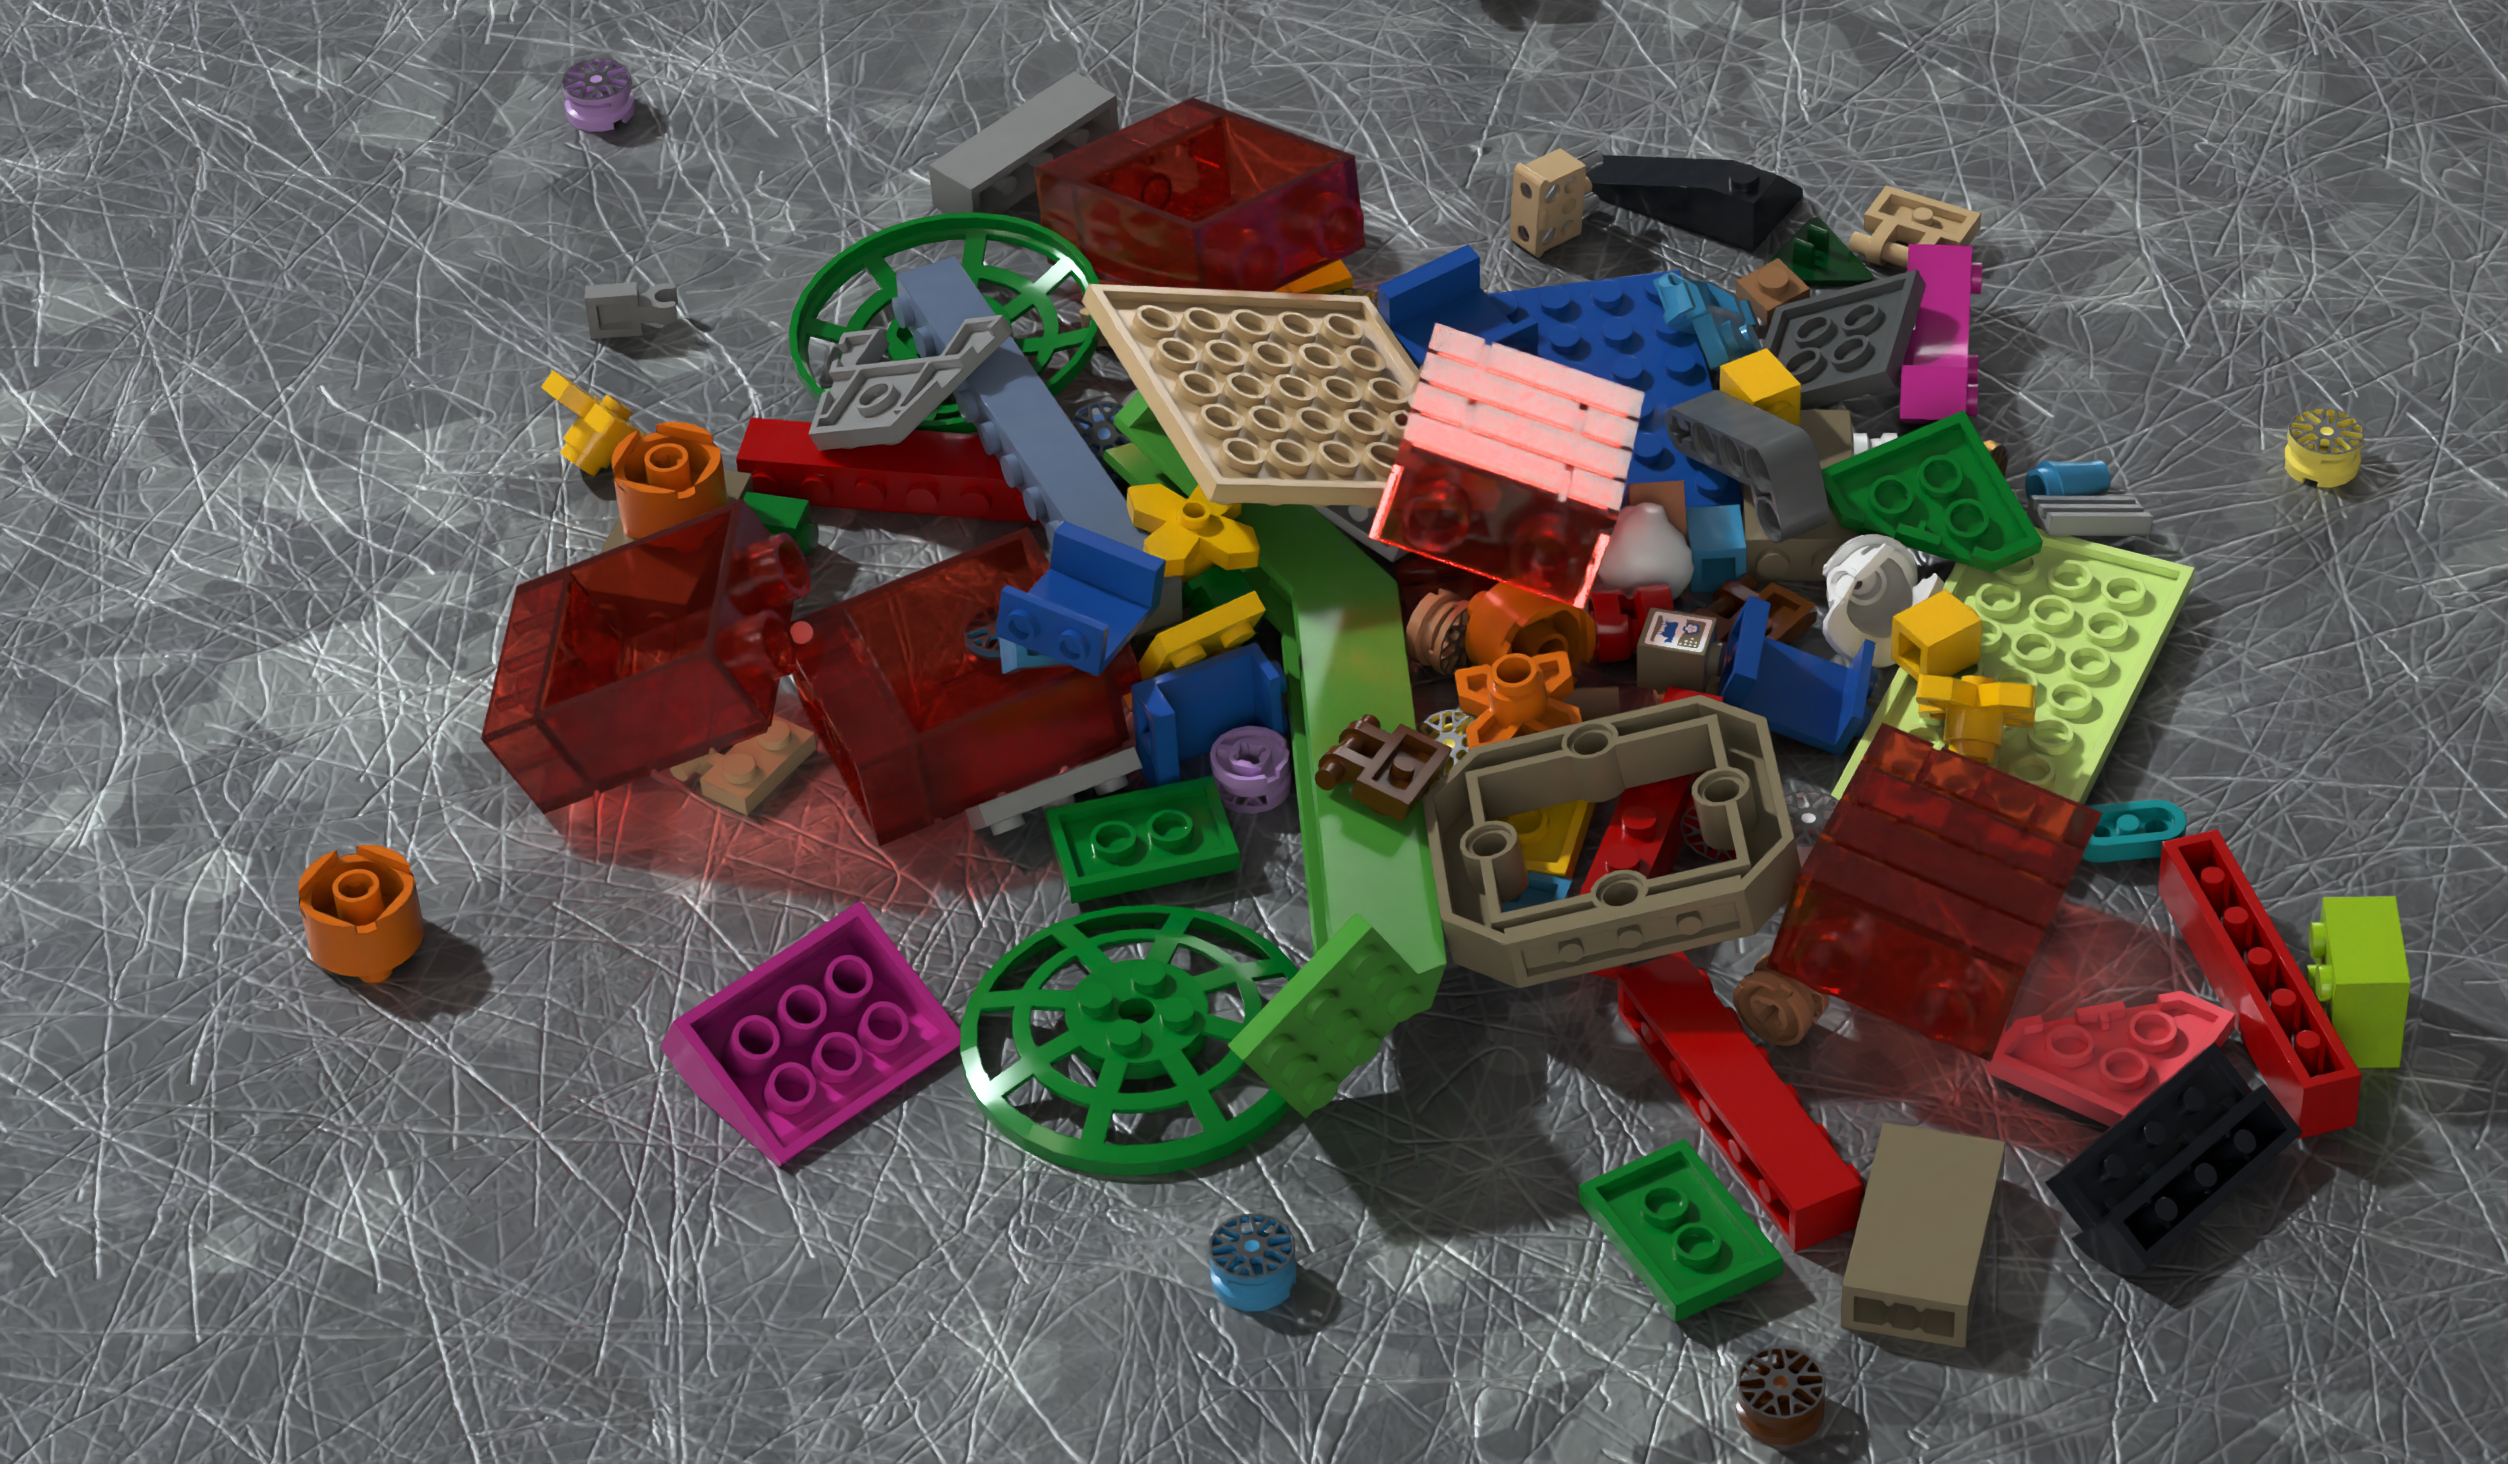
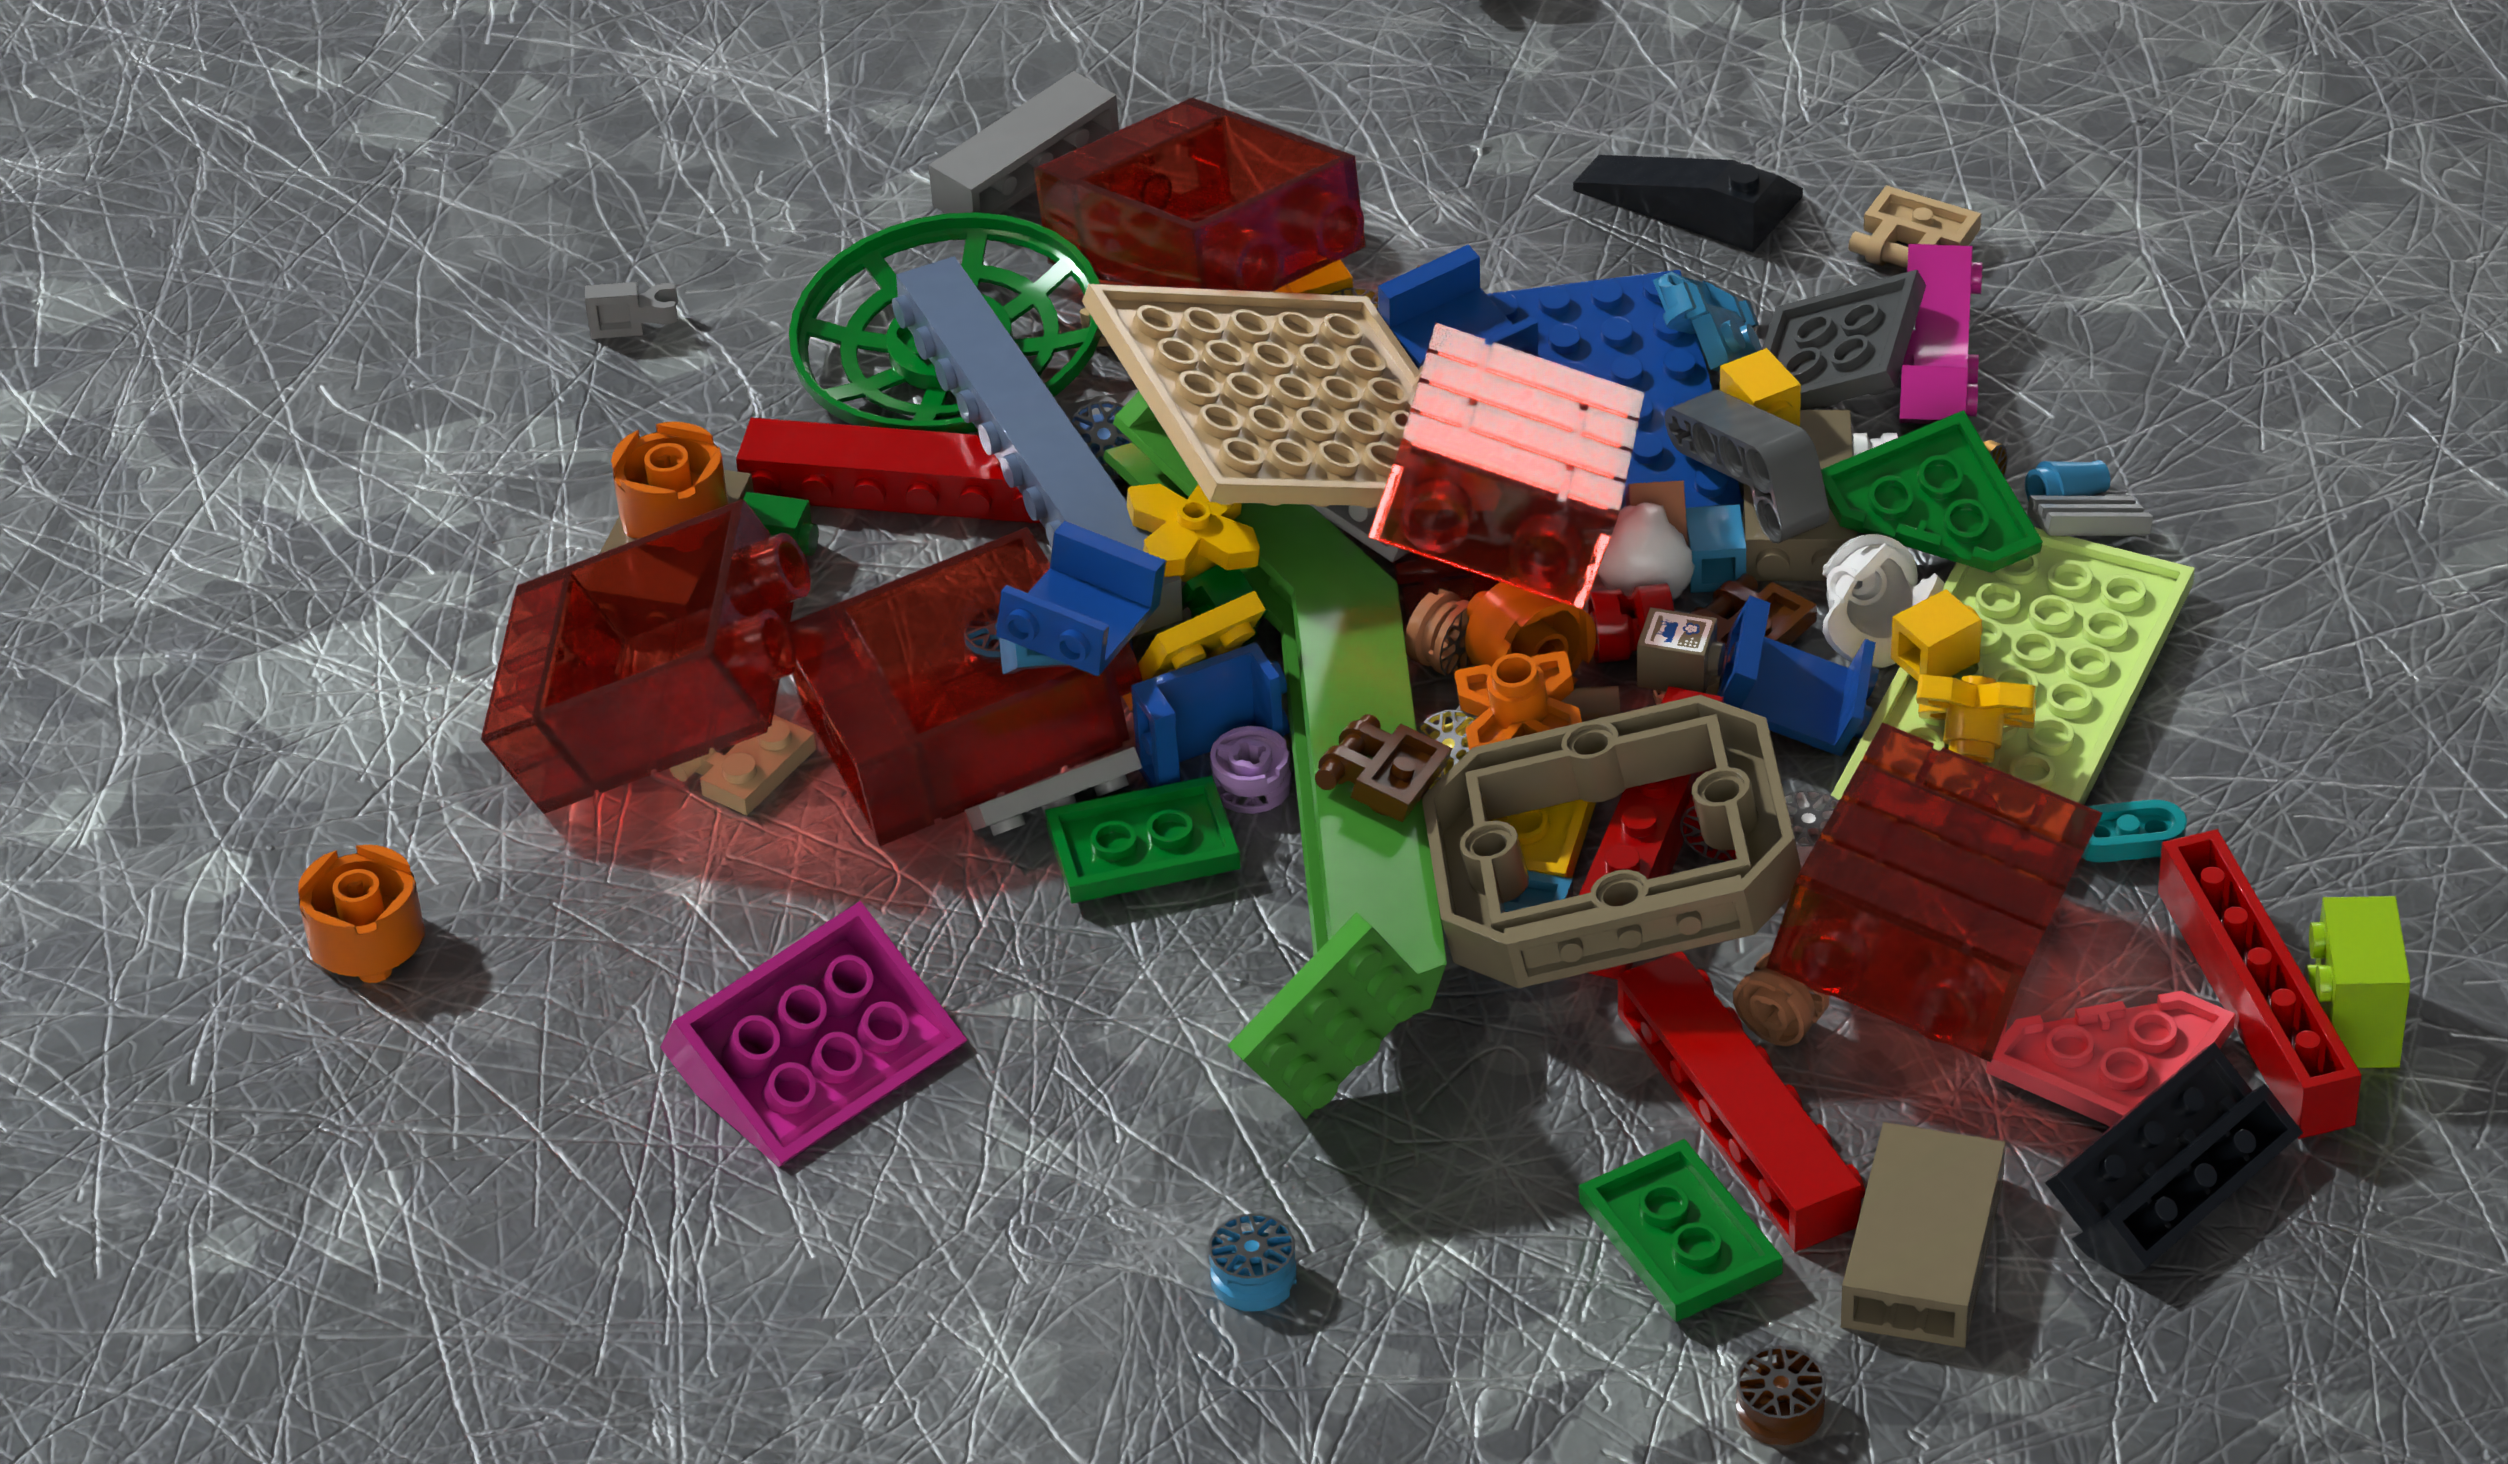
yellow plant [541,370,647,477] -> none
lavender wheel [561,58,636,132] -> none
coral piece [790,621,813,644] -> none
light grey wing [808,315,1013,450] -> none
green dish [960,905,1299,1176] -> none
tan piece [1509,148,1603,258] -> none
medium nougat plate [1736,258,1810,326] -> none
dark green piece [1767,217,1873,286] -> none
light yellow wheel [2283,407,2365,487] -> none

